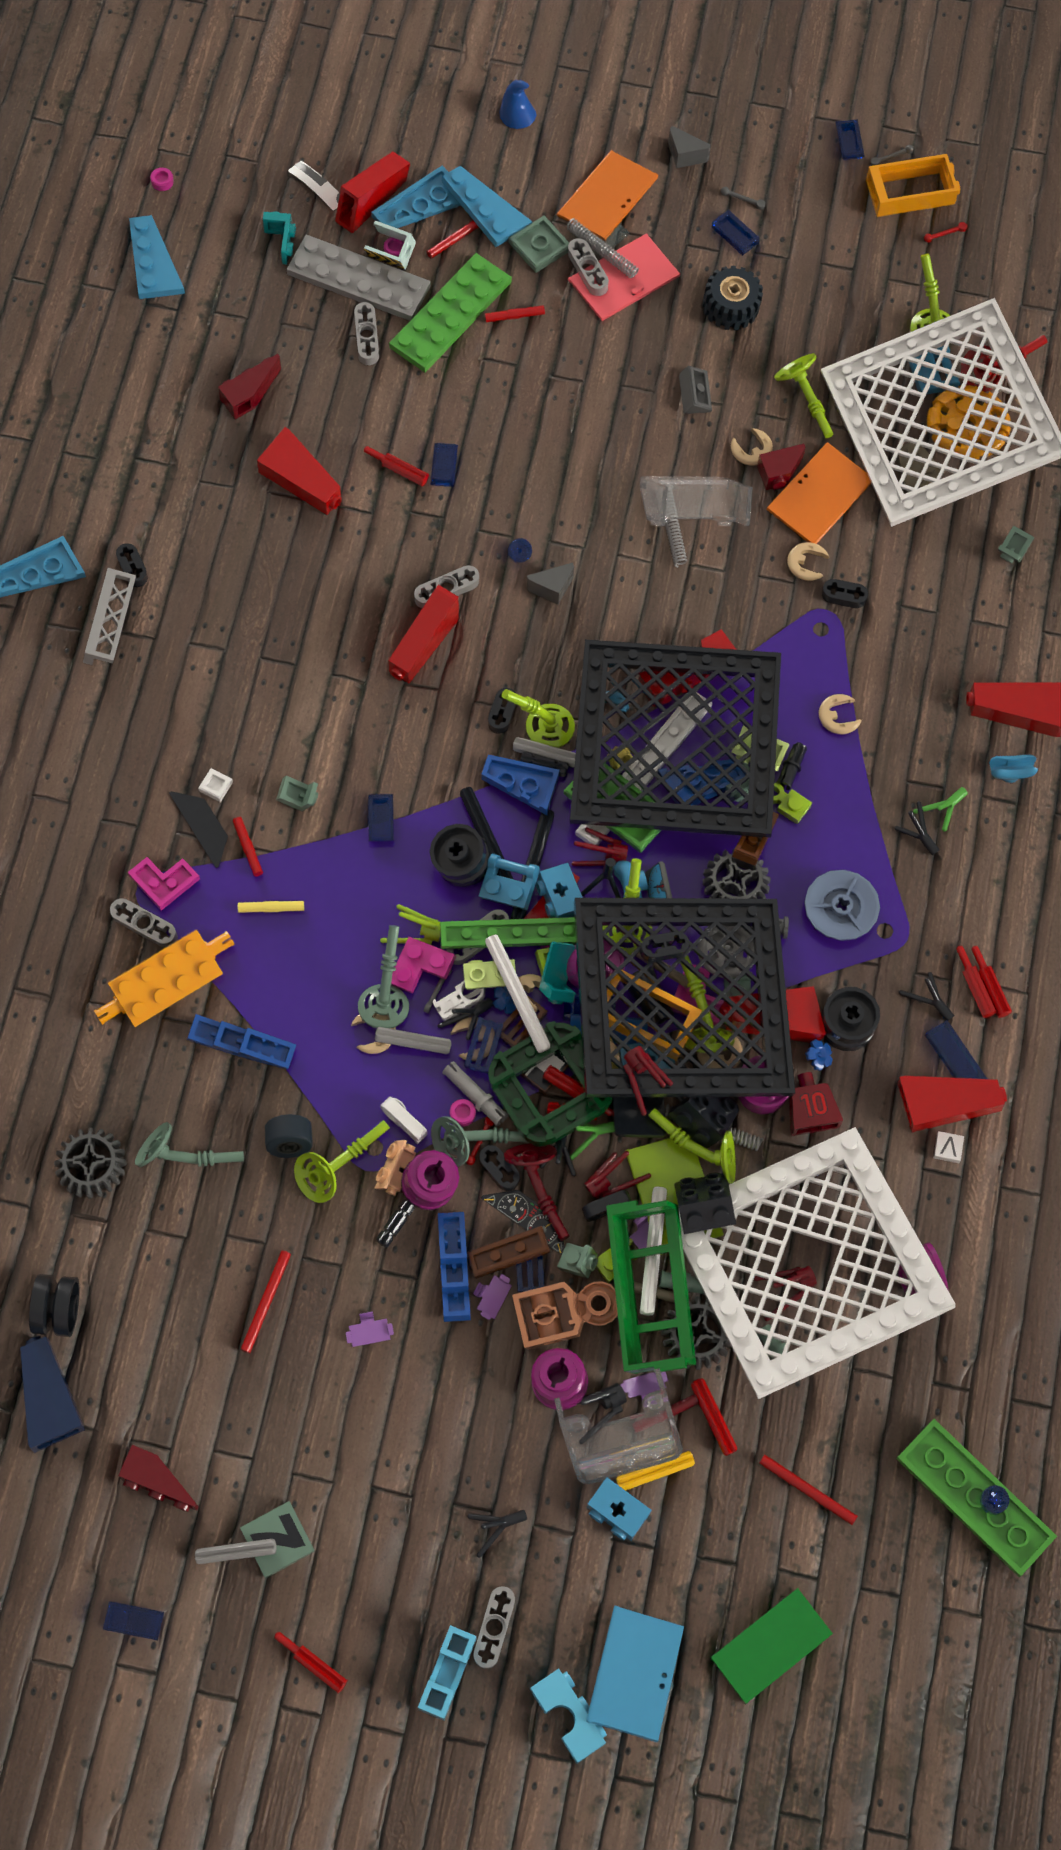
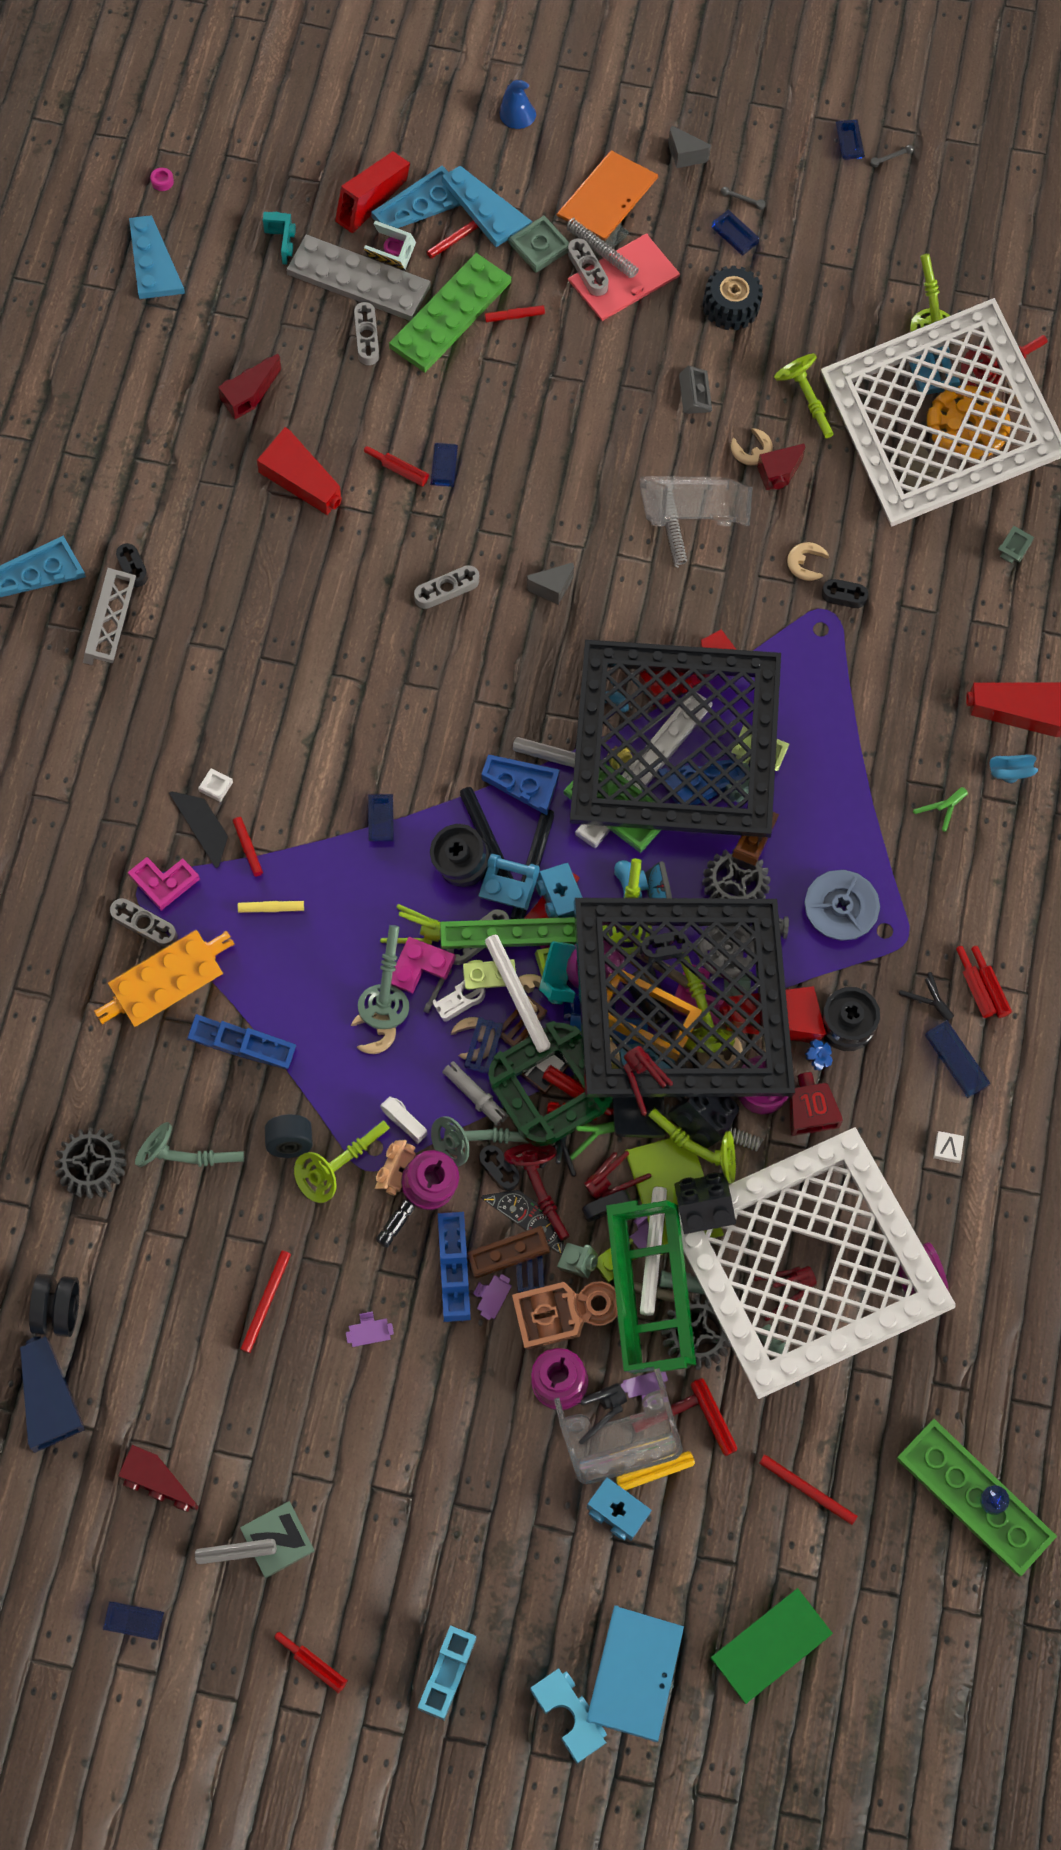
sand green bracket [276,776,318,812] -> none
white sticker [288,161,340,211] -> none
light grey axle [375,1027,451,1054] -> none
red slope [388,584,459,684] -> none
black plant [438,998,494,1040] -> none
dark pink tile [450,1099,476,1127] -> none
red hinge [466,1117,494,1165] -> none
black plant [467,1509,527,1558] -> none
light grey beam [474,1586,515,1669] -> none
black beam [488,688,517,734] -> none
blue plant [493,986,516,1014] -> none
lime dish [502,689,575,748] -> none
clear blue tile [507,538,532,563] -> none
black axle [520,752,569,777] -> none
dark red plant [571,827,628,866] -> none
black plant [581,858,621,898] -> none
orange container [766,442,871,544] -> none
lime plate [773,783,812,824] -> none
black axle [776,742,807,790] -> none
tan head [819,694,862,734] -> none
light orange window [866,154,960,217] -> none
black plant [895,801,940,855] -> none
red slope [897,1076,1007,1133] -> none
red hinge [924,222,967,243] -> none

